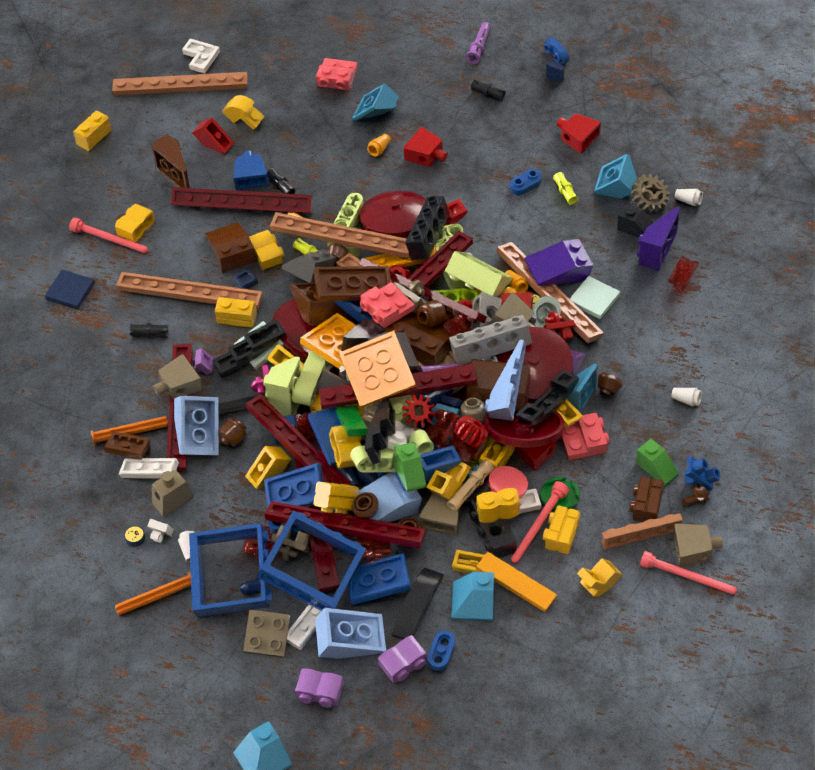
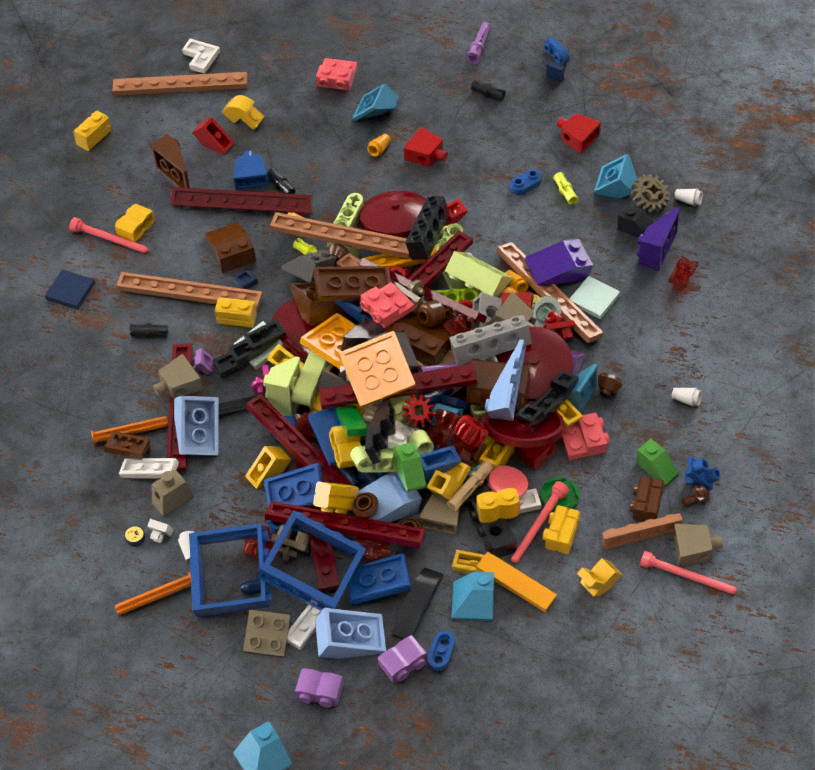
reddish brown head [218,418,246,447] -> none
yellow brick [249,230,284,270] -> none
dark tan head [460,398,486,424] -> none

